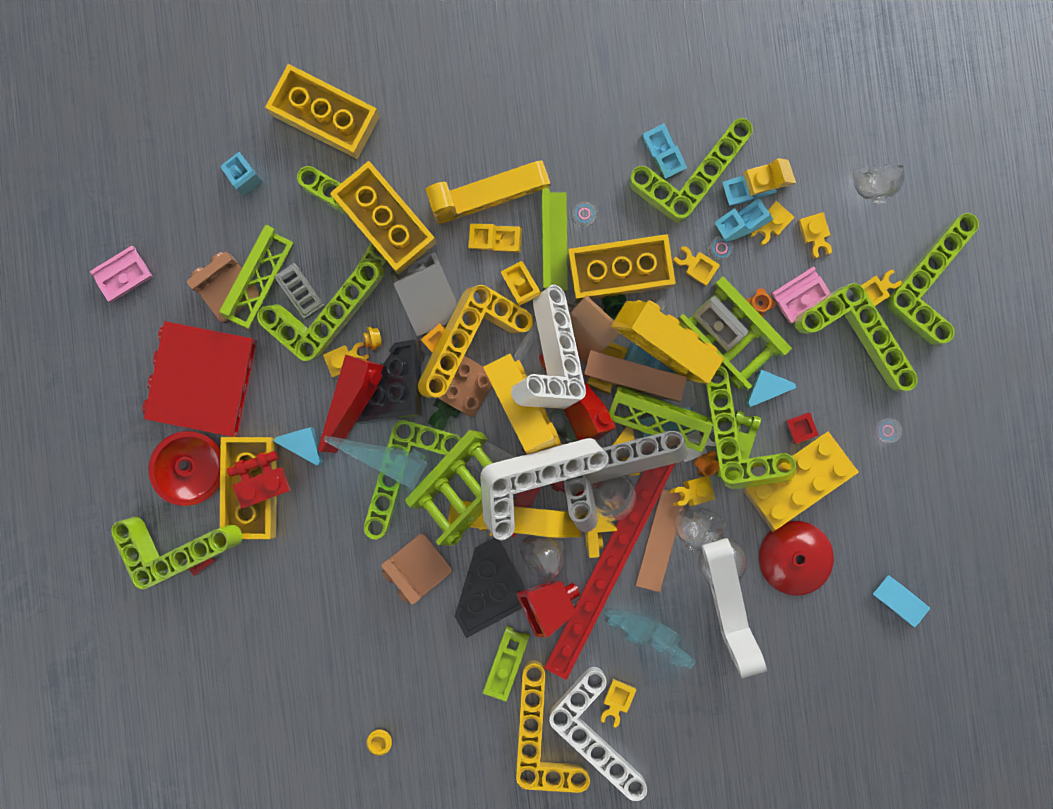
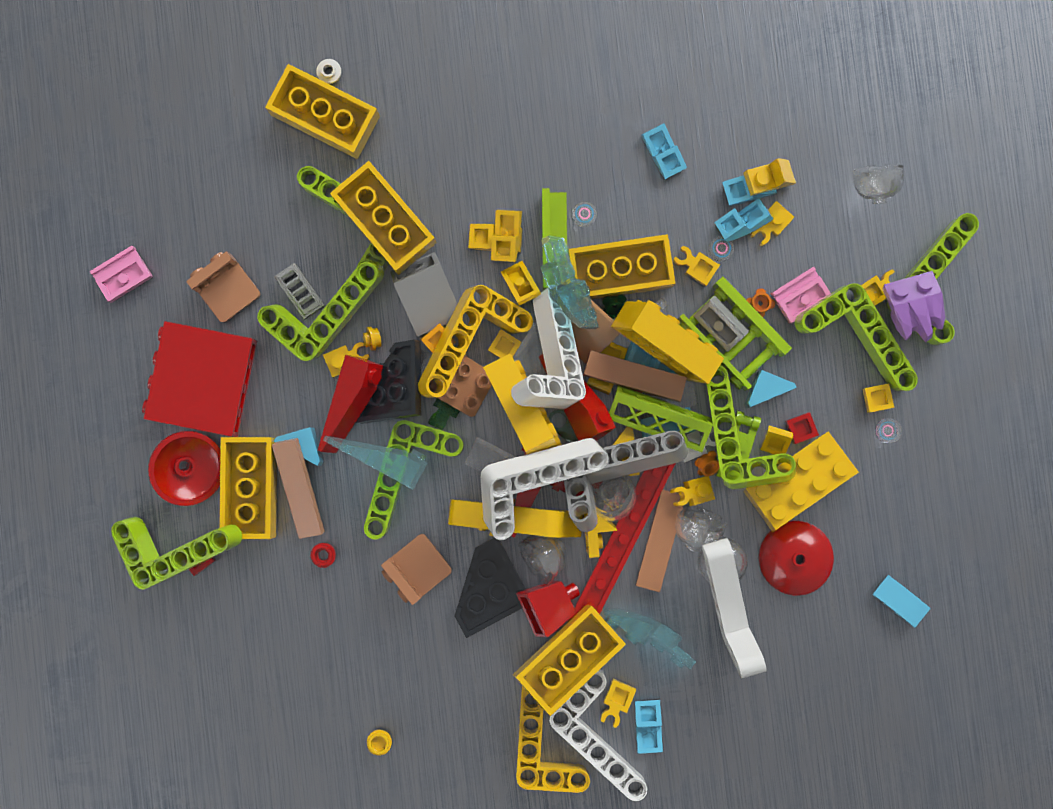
lime fence [219,224,294,330] -> none
medium azure slope [220,152,263,196] -> none
red plate [227,450,291,509] -> none
lime fence [404,430,493,546] -> none
yellow beam [425,161,551,224] -> none
lime plate [483,626,530,702] -> none
lime beam [629,118,753,223] -> none
yellow plate [798,212,832,259] -> none
none -> nougat tile [272,438,325,539]
none -> red plate [311,543,336,568]
none -> white plate [317,59,341,84]
none -> yellow plate [488,329,522,358]
none -> yellow slope [491,210,522,262]
none -> yellow brick [512,605,626,716]
none -> clear light blue slope [540,235,599,329]
none -> medium azure slope [635,700,663,754]
none -> yellow plate [760,425,793,454]
none -> yellow plate [862,383,894,413]
none -> medium lavender plate [883,271,945,343]

